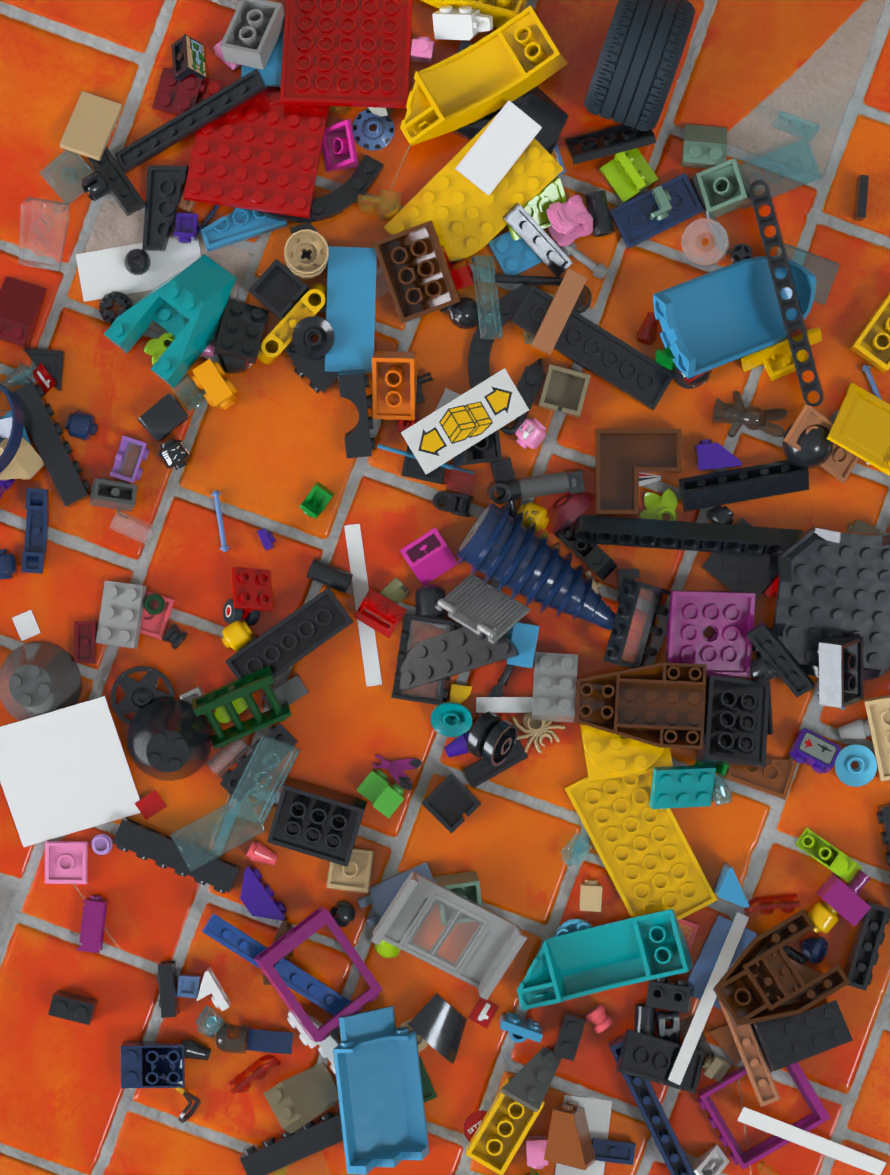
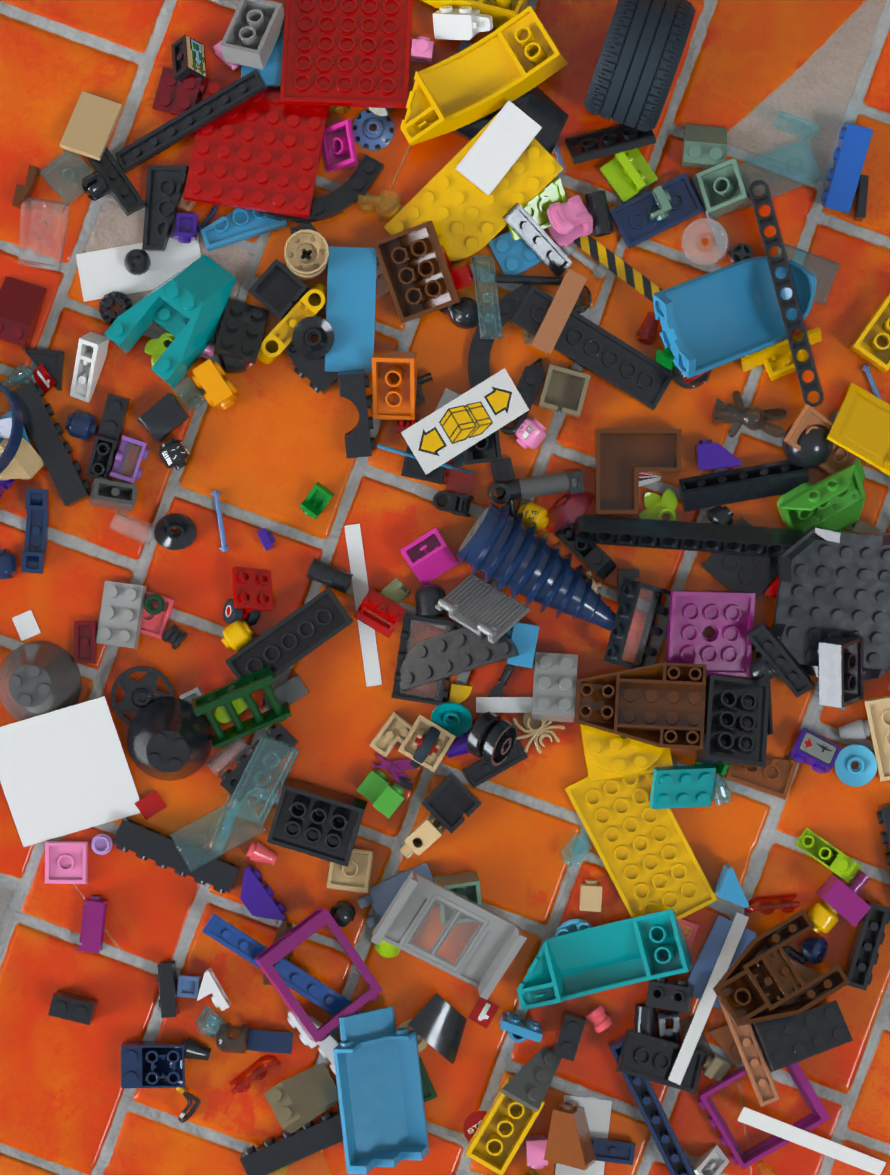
none -> reddish brown slope [12,165,41,209]
none -> white slope [70,332,109,403]
none -> black slope [87,393,130,479]
none -> black dish [154,513,197,550]
none -> tan tile [369,712,413,758]
none -> tan plate [398,714,456,772]
none -> tan torso [400,813,446,858]
none -> sticker [573,235,662,302]
none -> bright green slope [777,459,866,533]
none -> blue wedge [821,122,873,213]

